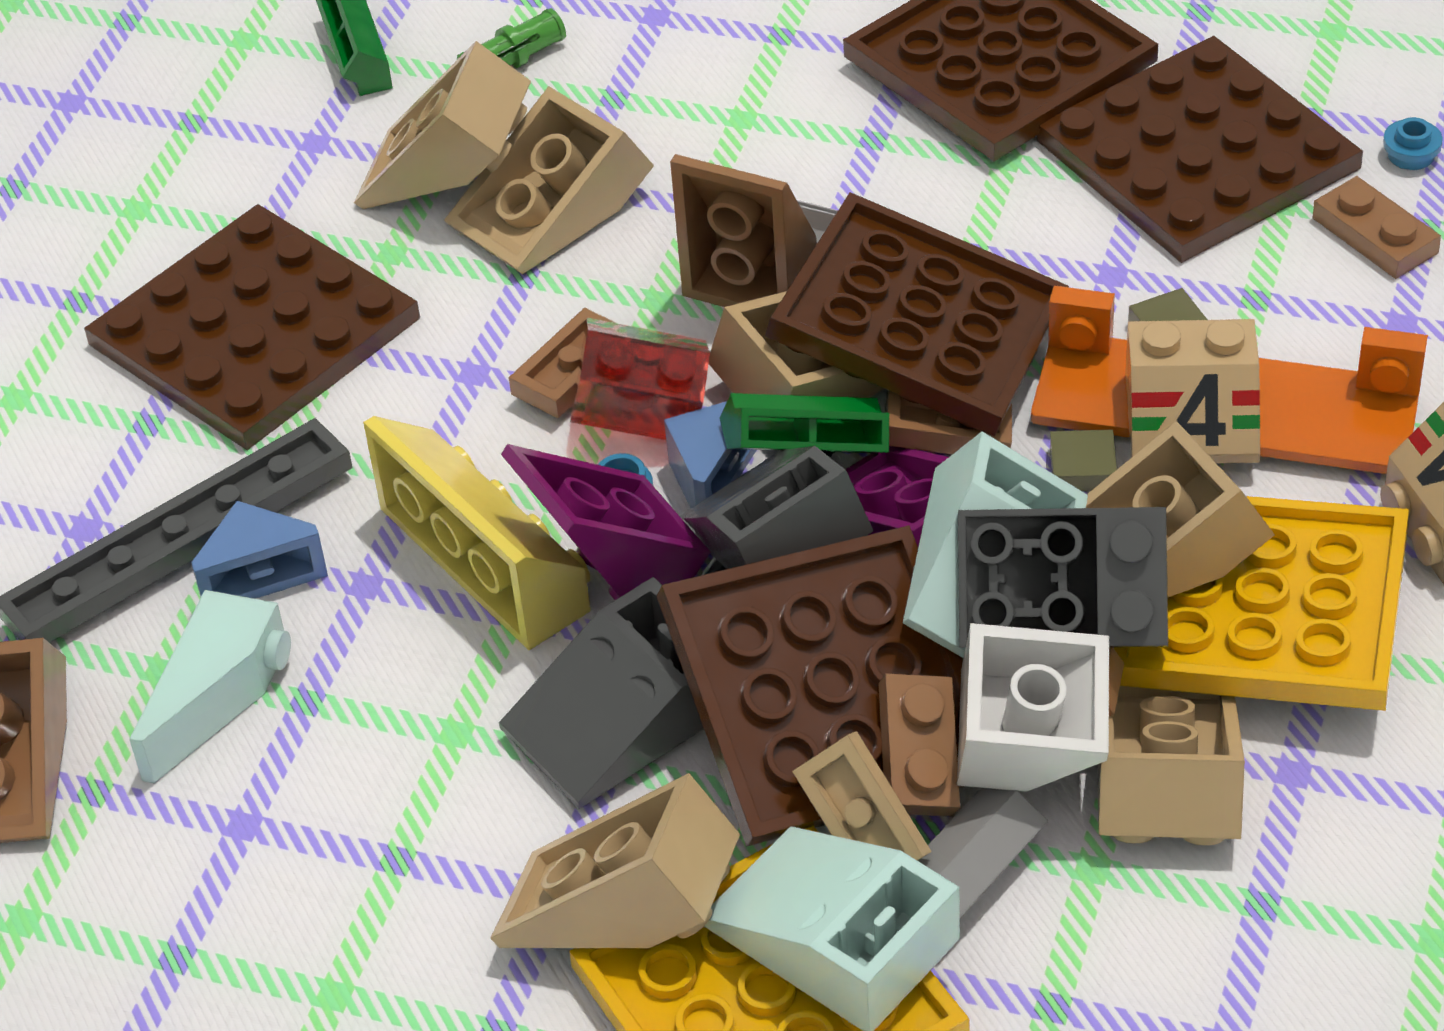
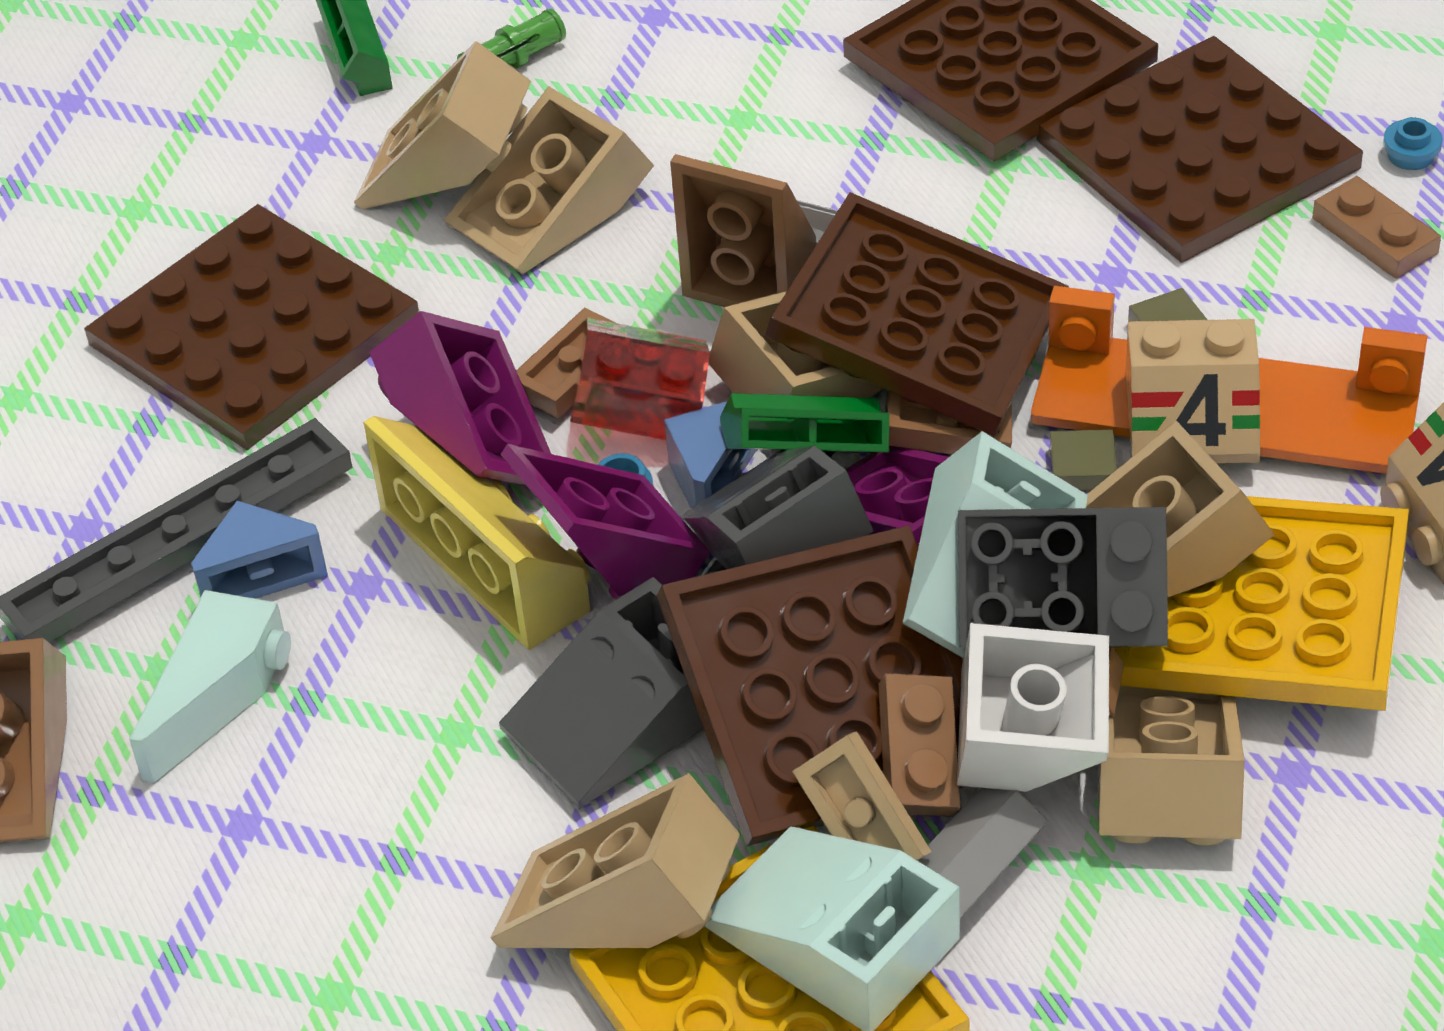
none -> magenta slope [369,311,551,485]

